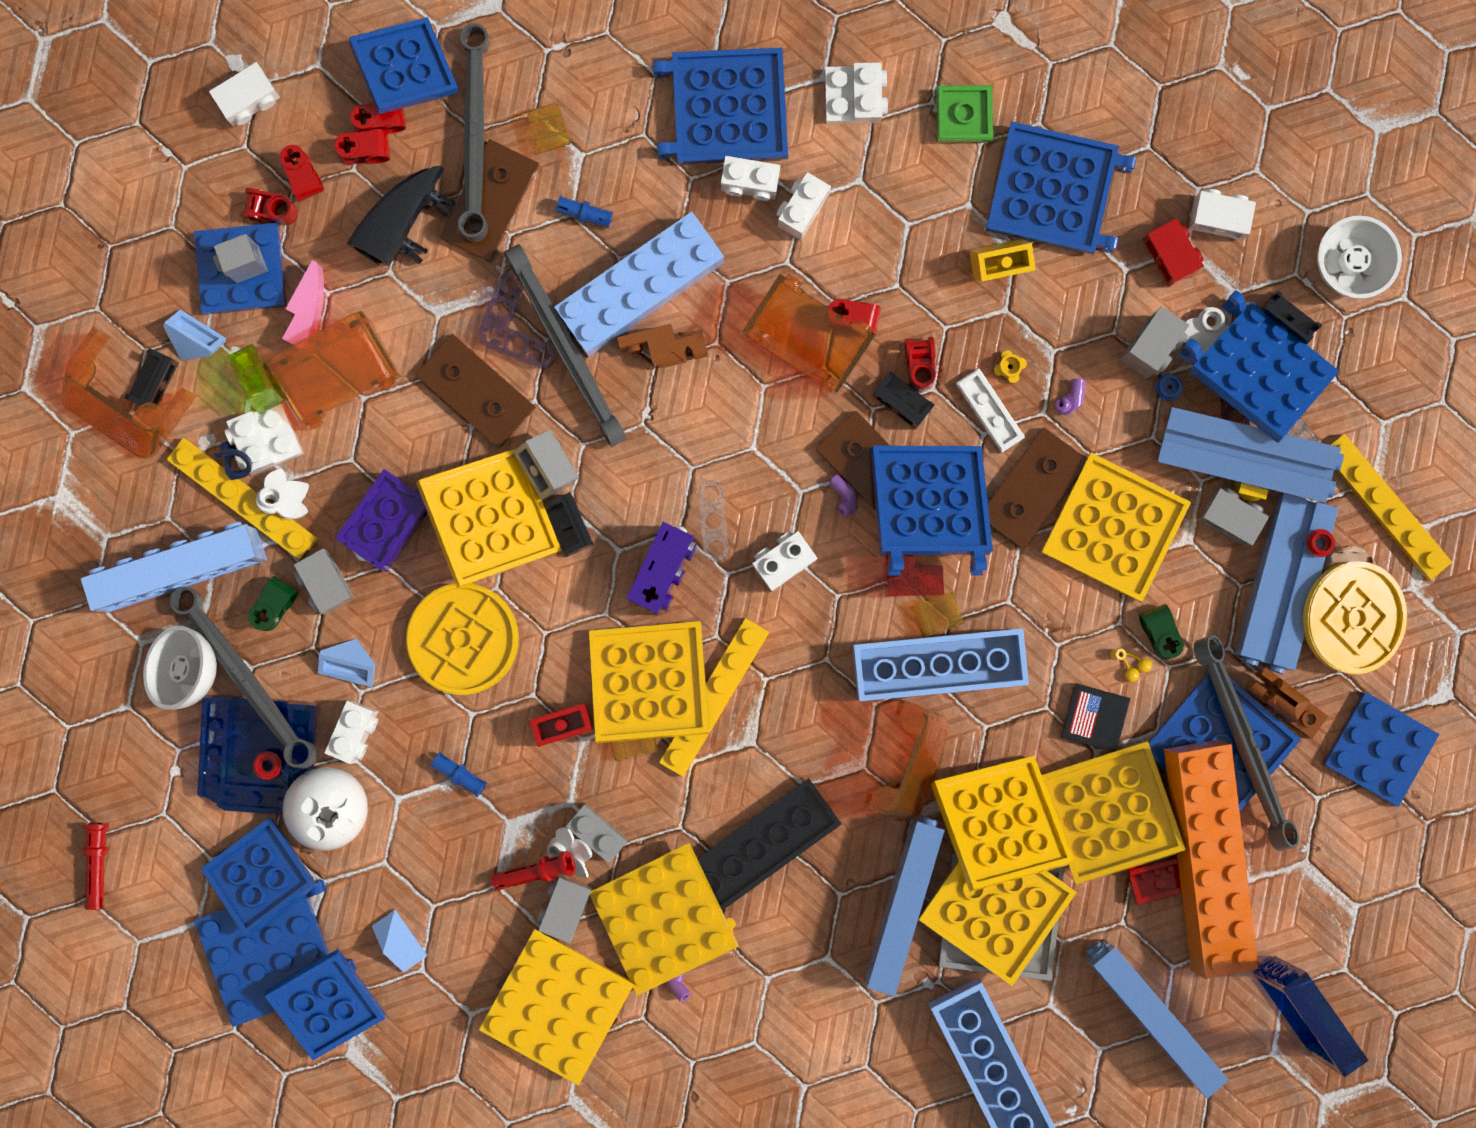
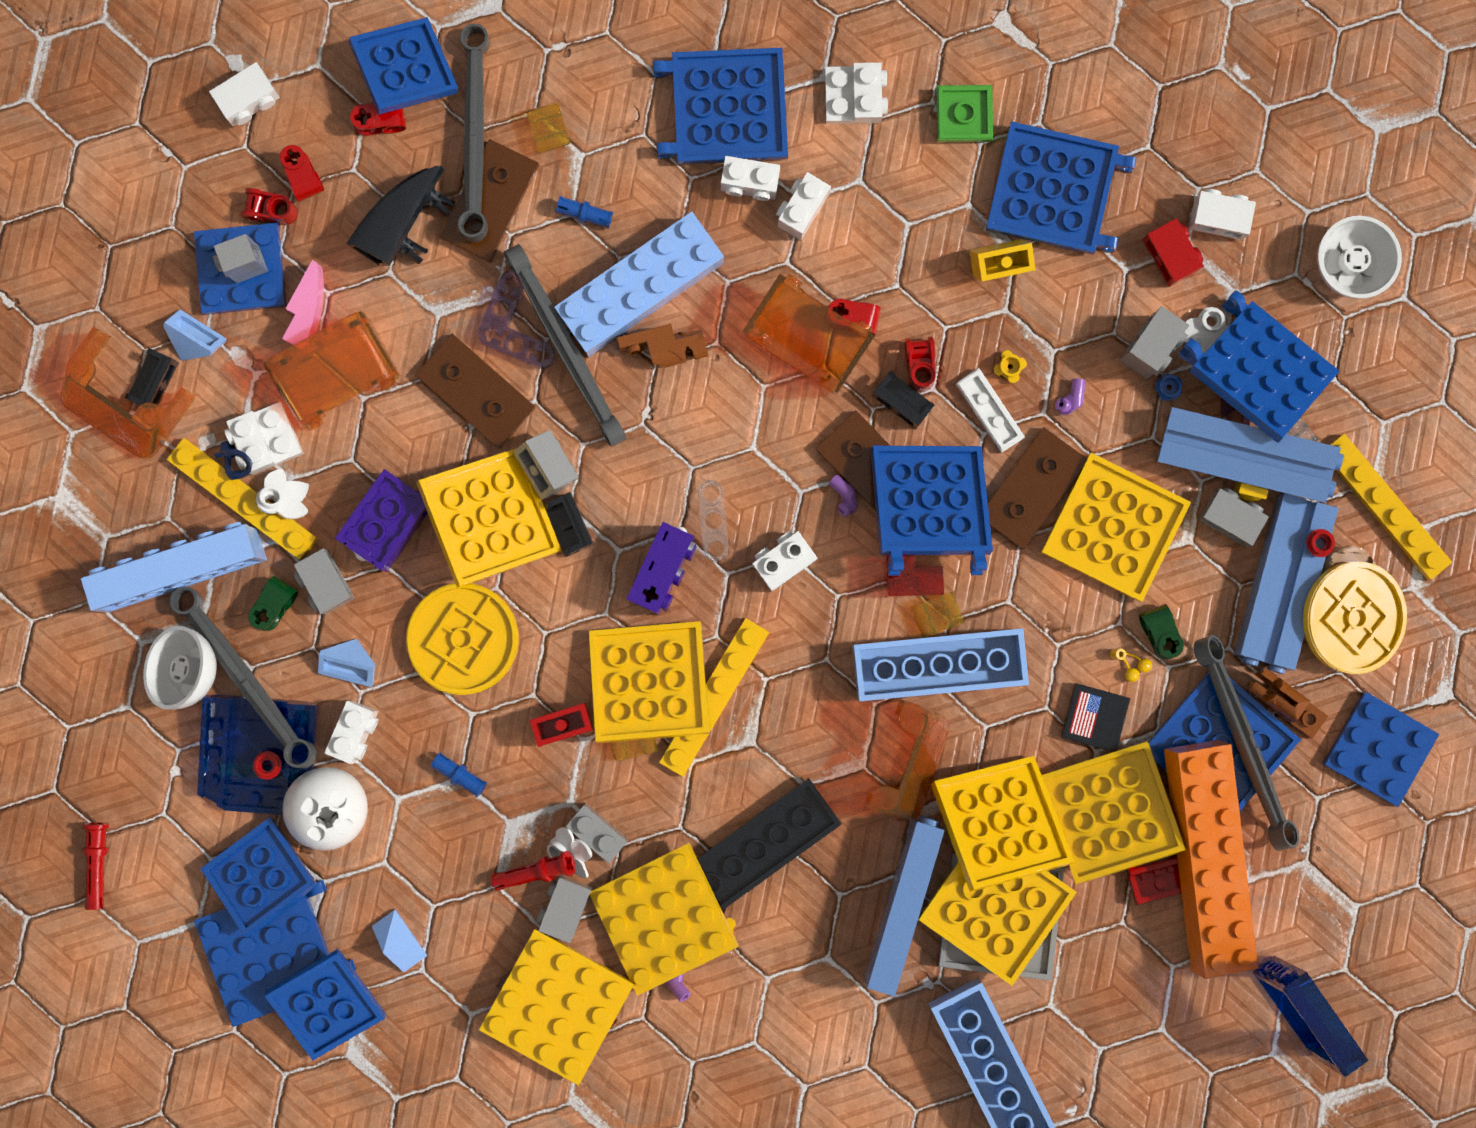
clear neon green brick [227,343,284,414] -> none
red piece [334,129,390,165] -> none
medium blue brick [1084,940,1229,1099] -> none
black hinge [1262,290,1322,344] -> none

